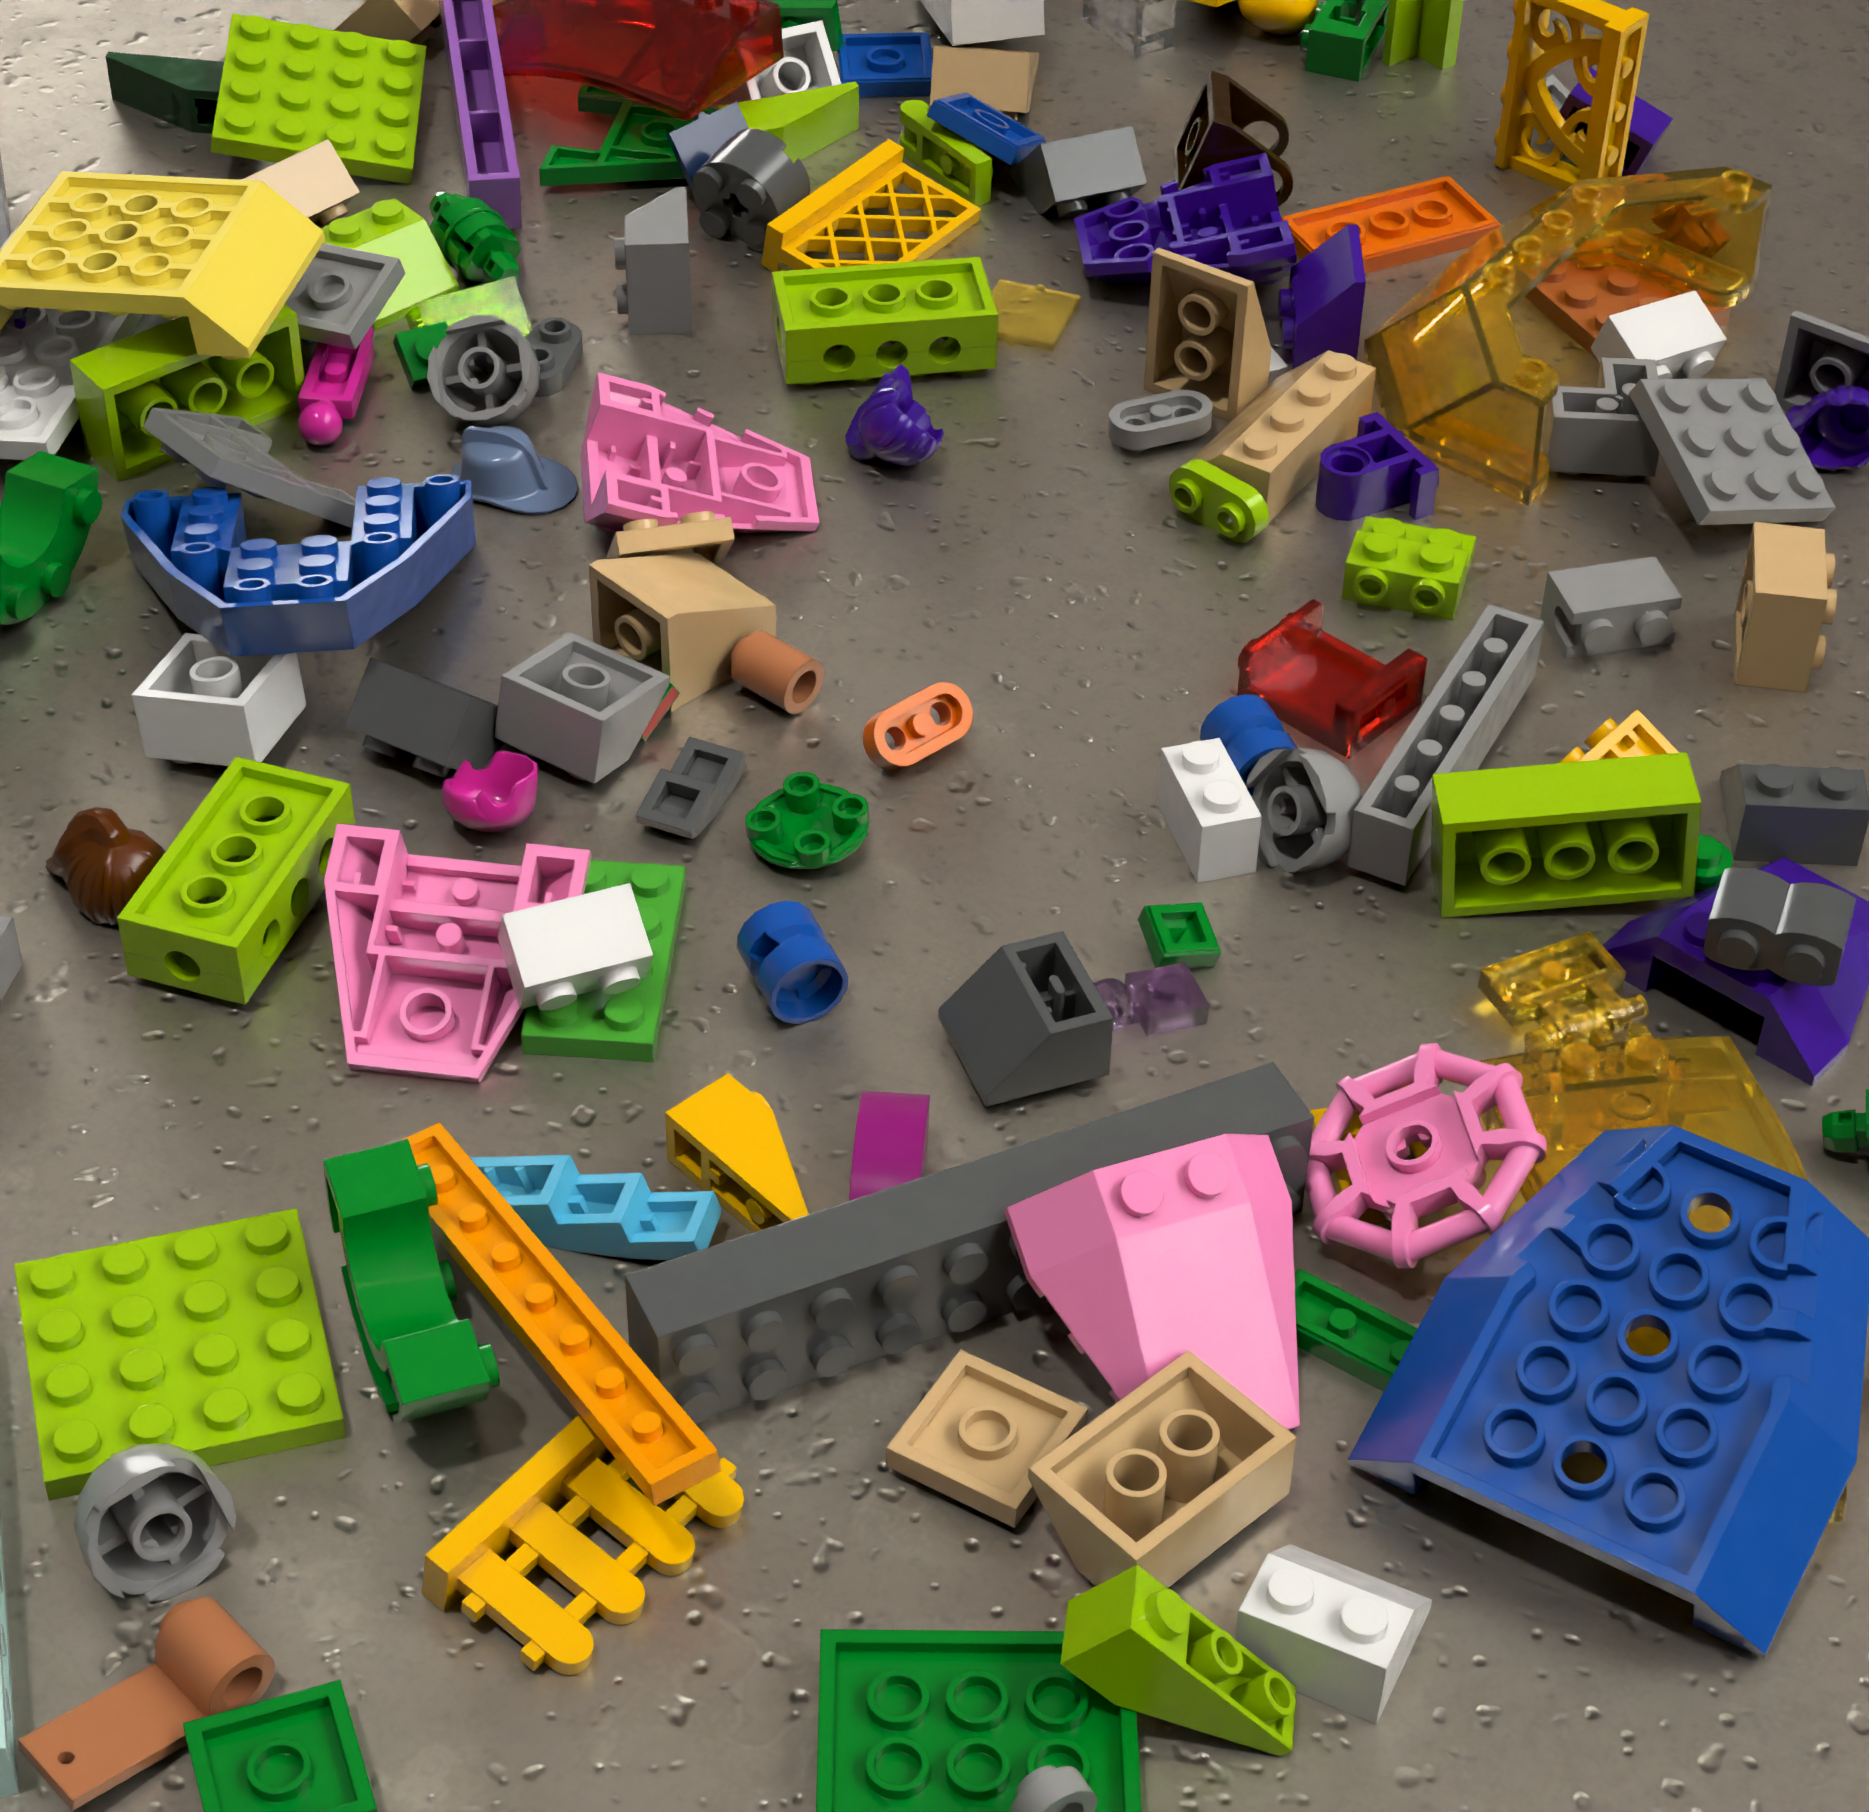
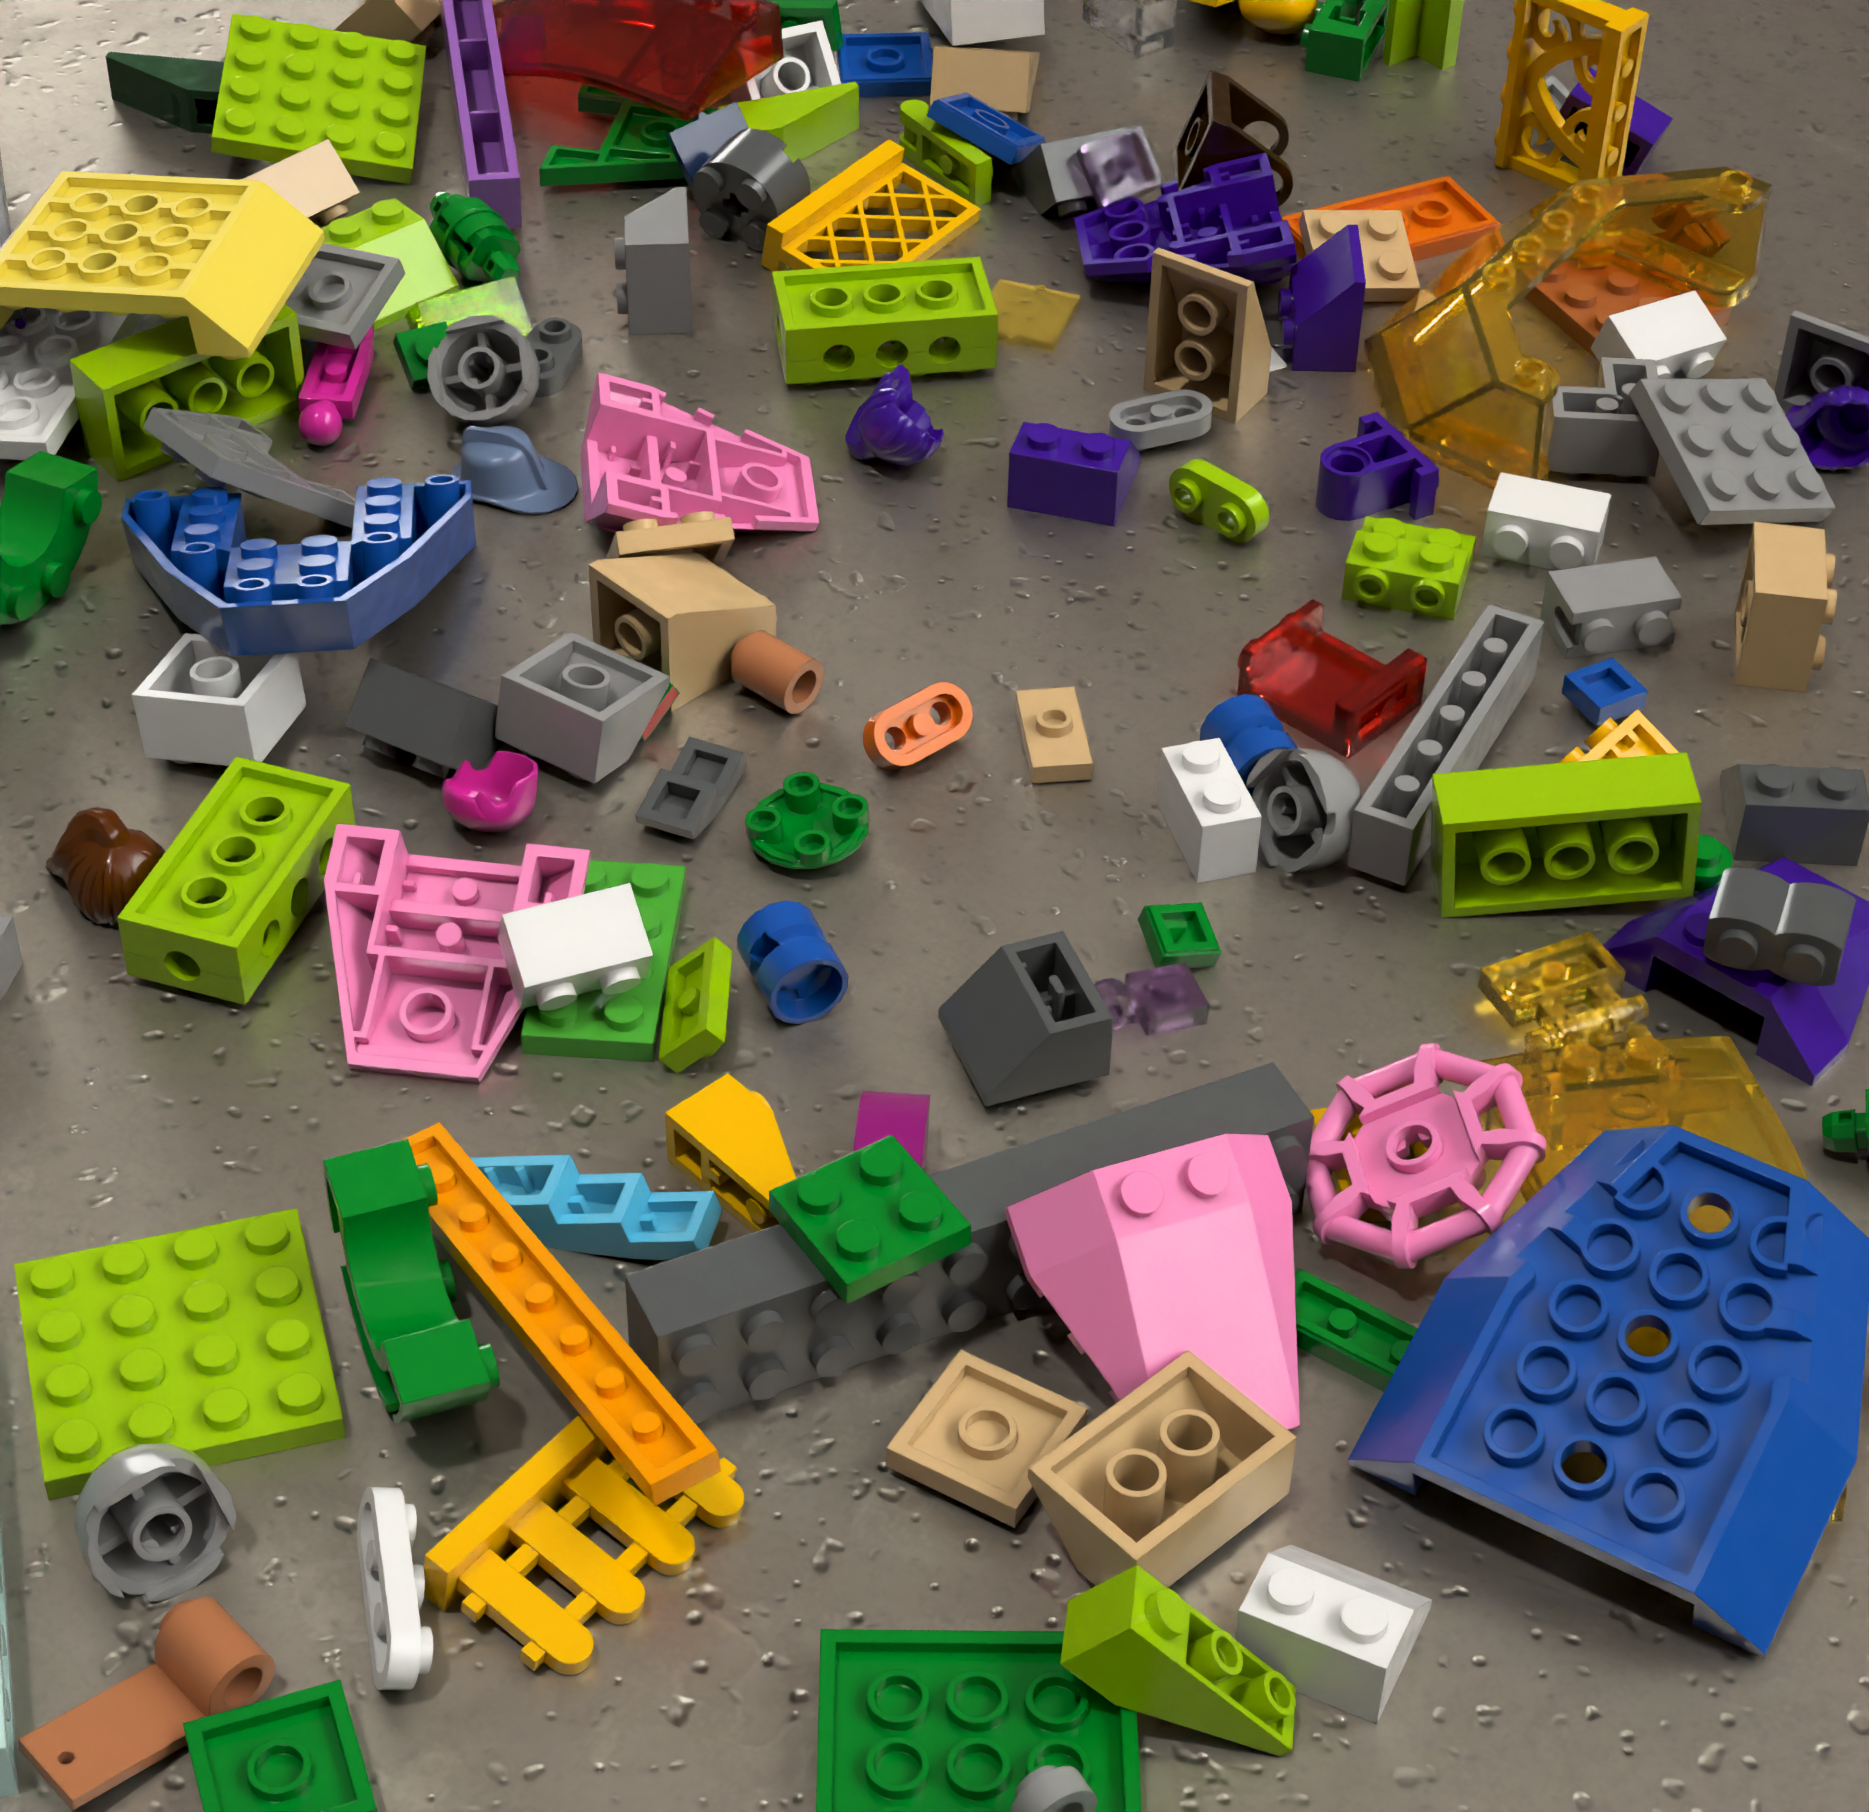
tan slope [1193,350,1376,522] -> none
none -> white plate [357,1487,433,1690]
none -> lime plate [659,936,733,1074]
none -> green plate [769,1135,971,1304]
none -> dark purple slope [1007,422,1141,527]
none -> tan plate [1015,687,1093,784]
none -> clear purple piece [1076,124,1164,209]
none -> tan plate [1298,210,1420,302]
none -> white brick [1480,472,1611,570]
none -> blue plate [1561,657,1648,726]

